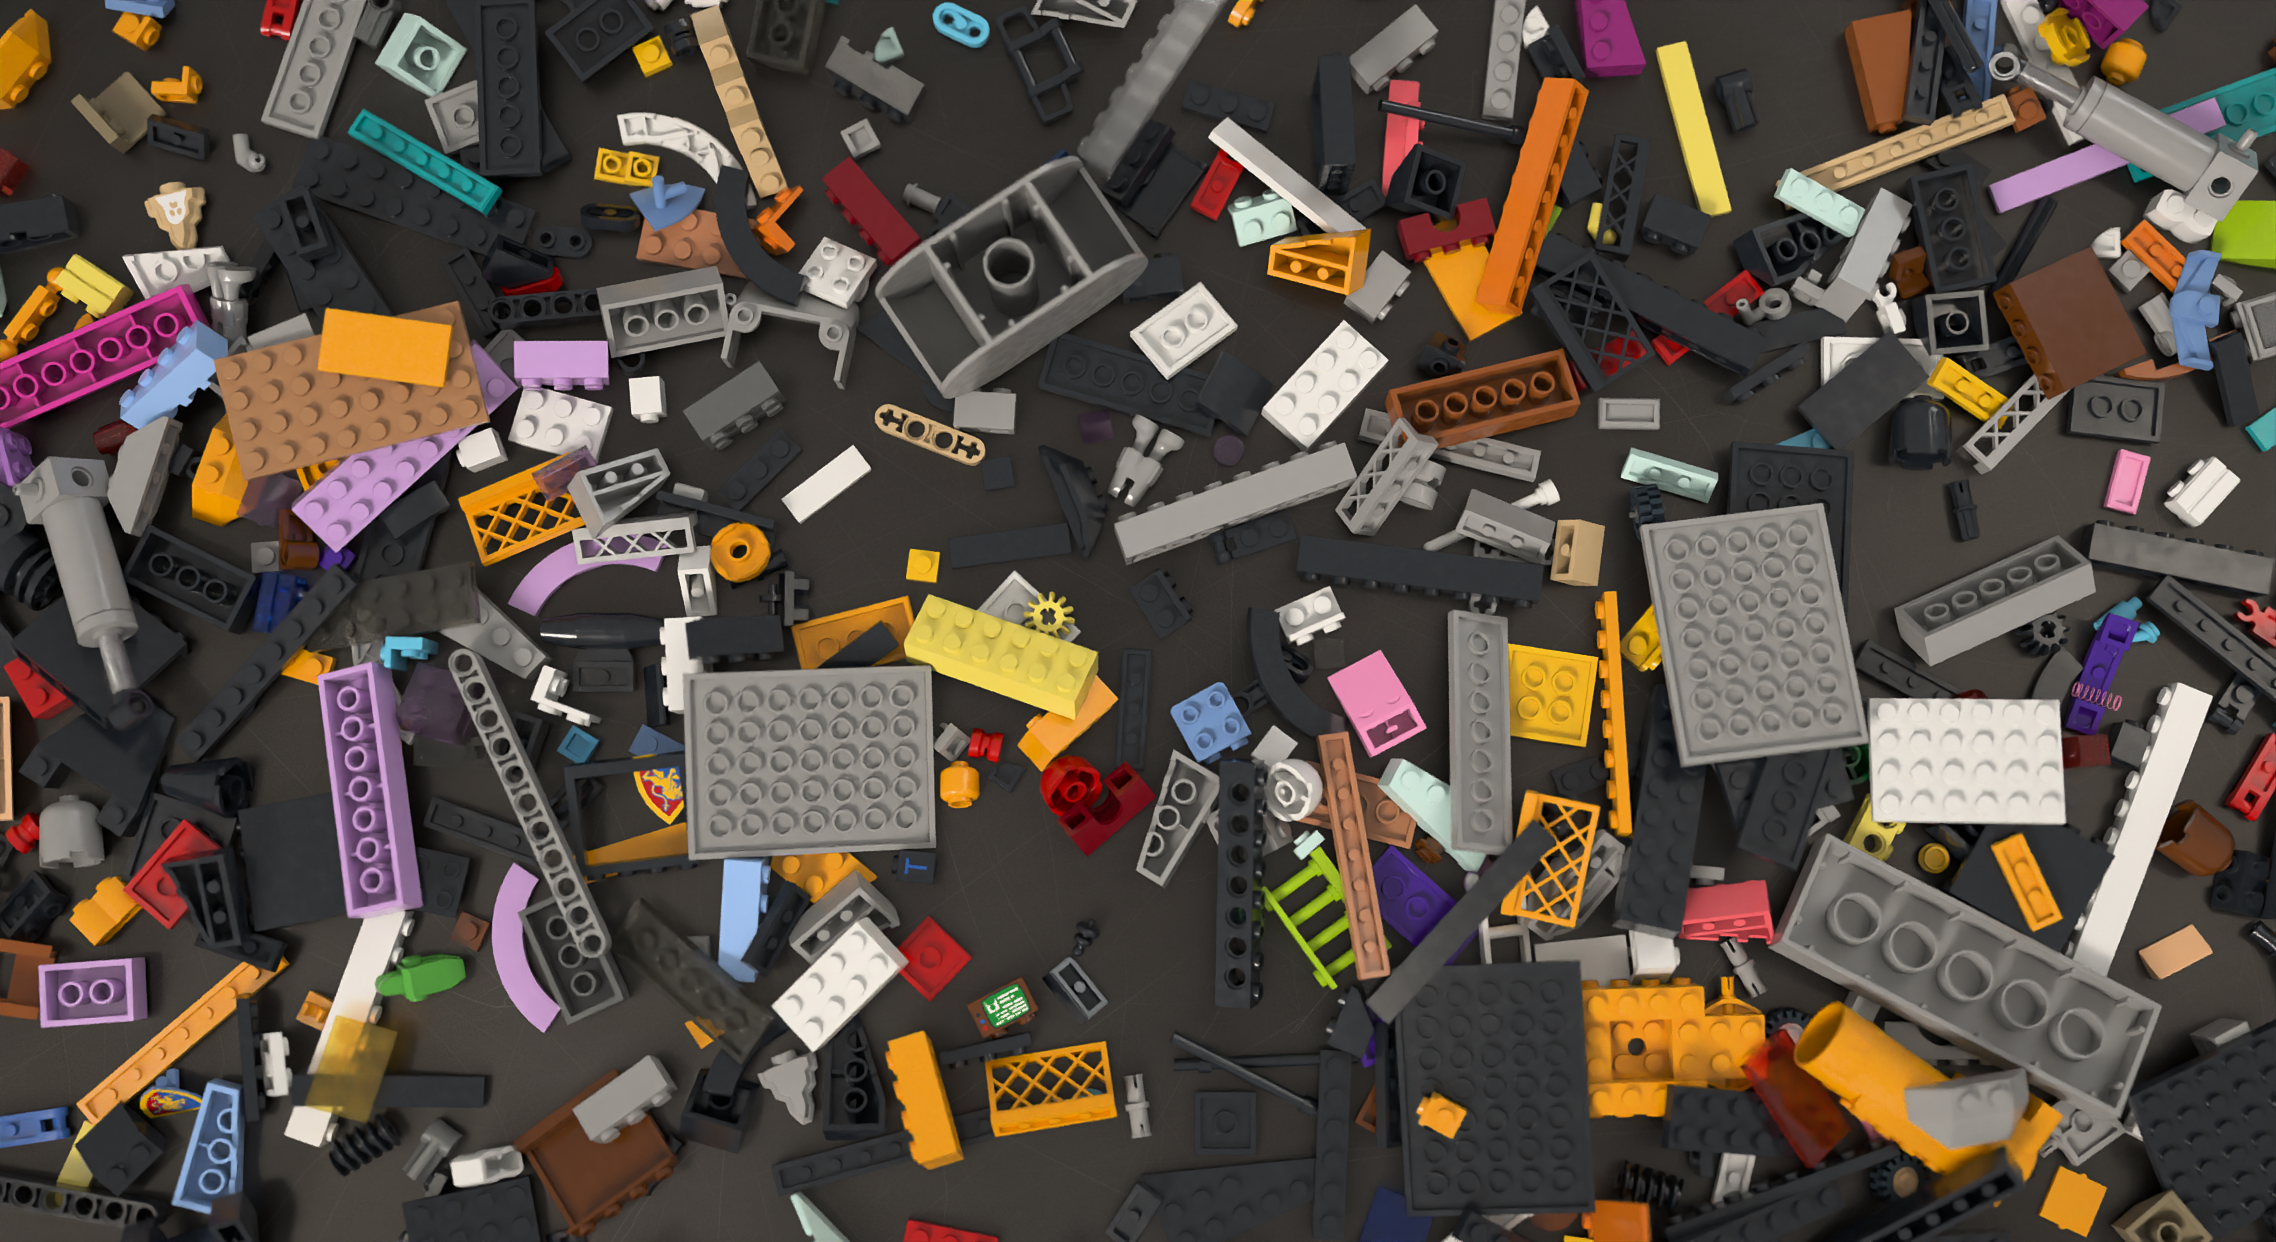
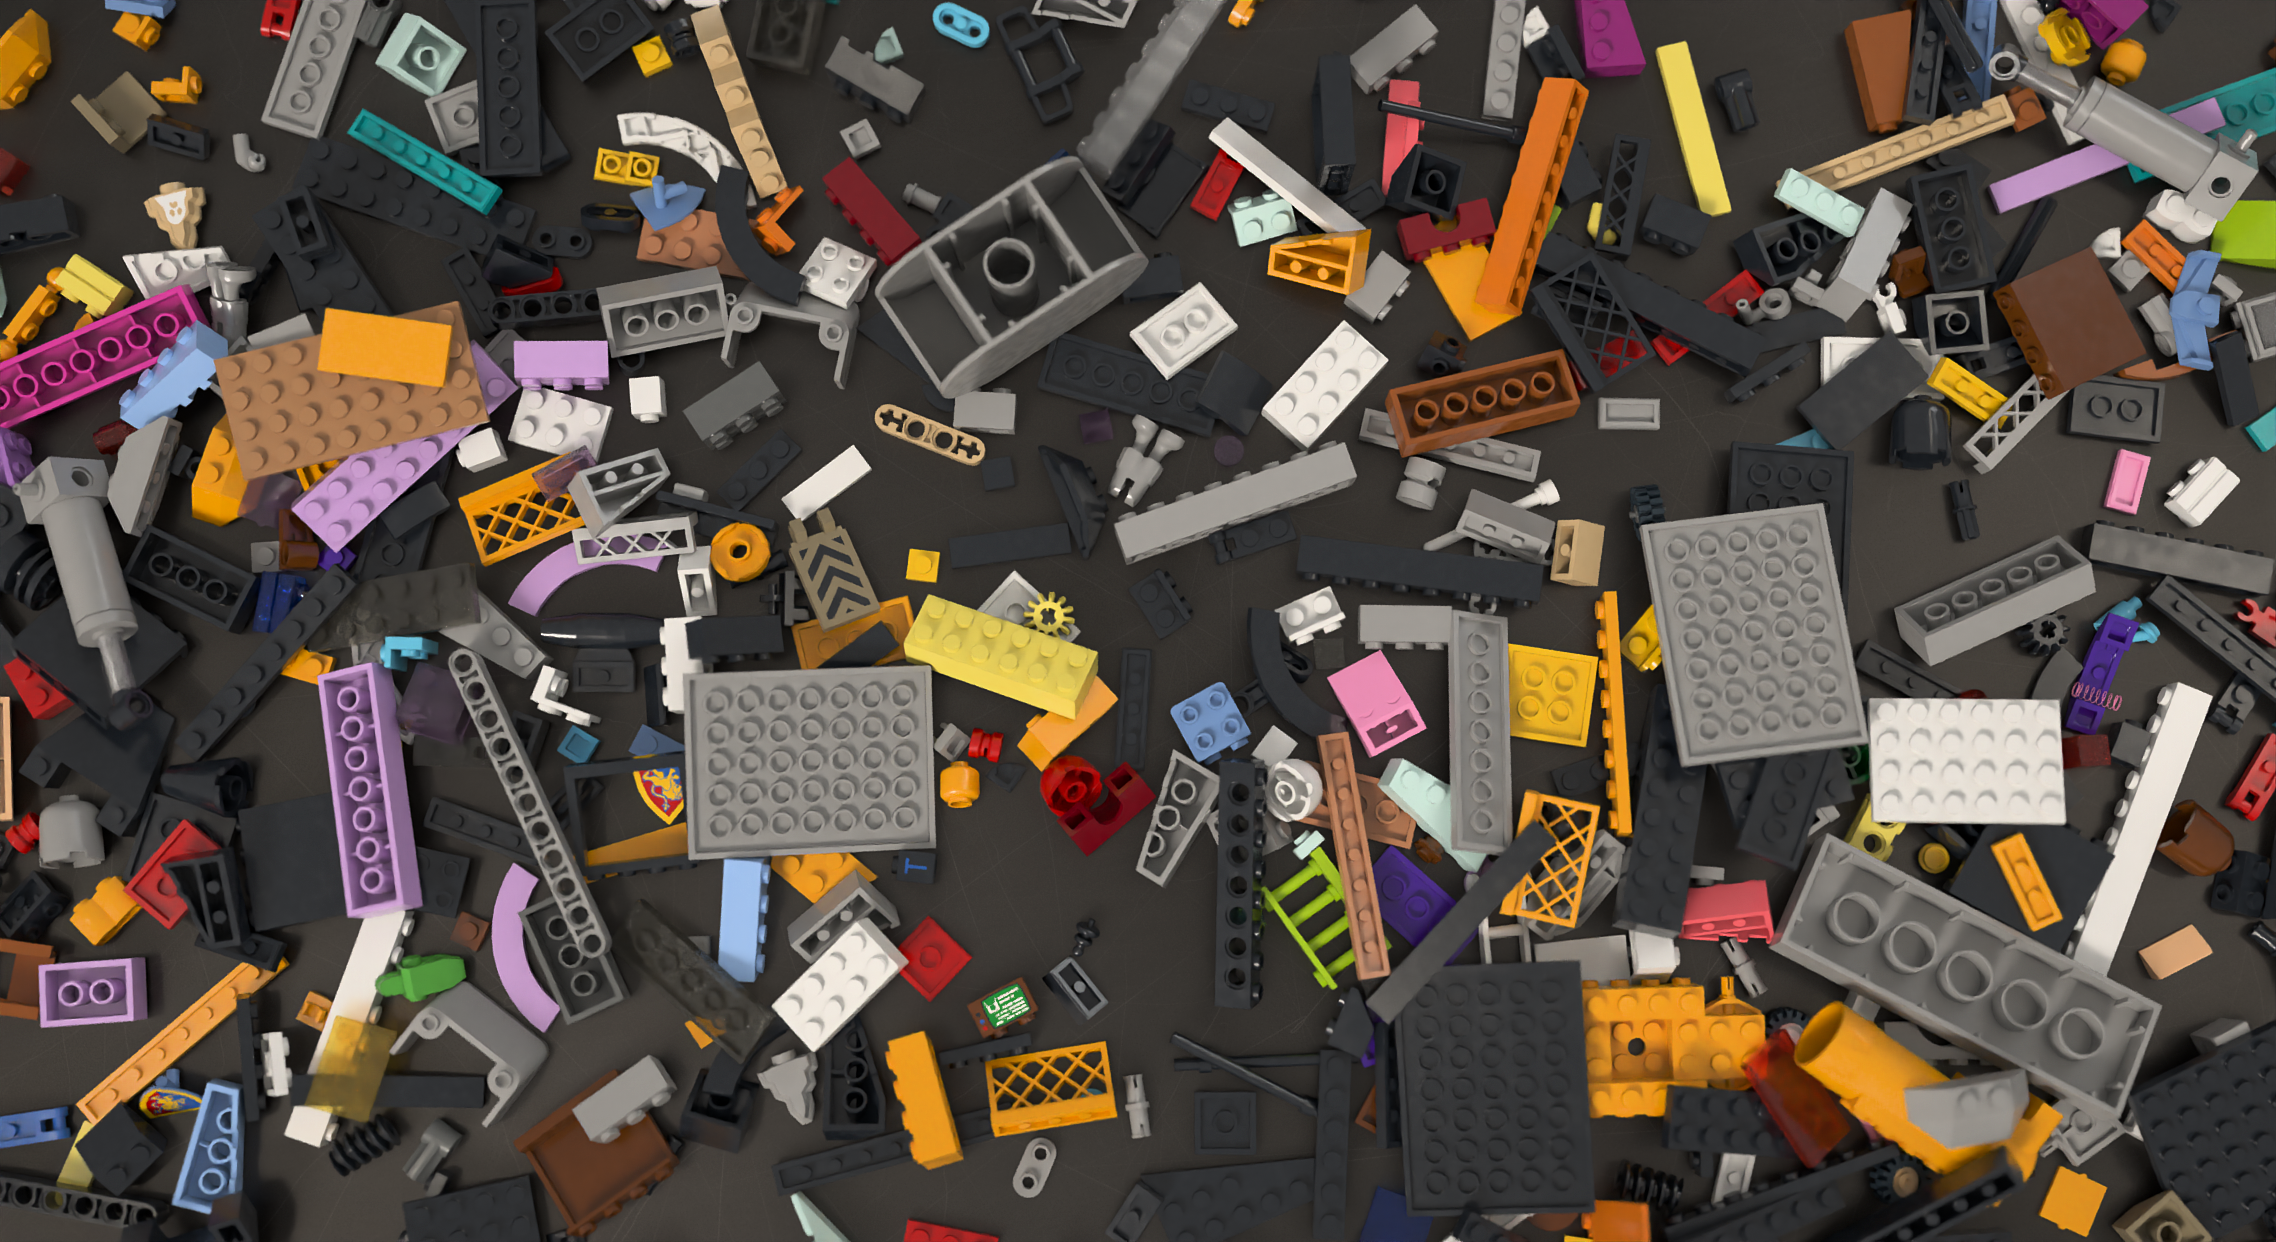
white brick [451,1145,524,1187] -> none
black plate [741,880,811,977] -> none
light grey fence [1335,417,1439,536] -> none
light orange bracket [1416,1092,1467,1139] -> none
light aqua plate [1621,447,1718,503] -> none
none -> light grey windscreen [389,981,549,1128]
none -> dark tan tile [788,508,881,633]
none -> light grey plate [1013,1137,1057,1198]
none -> light grey brick [1358,605,1452,650]

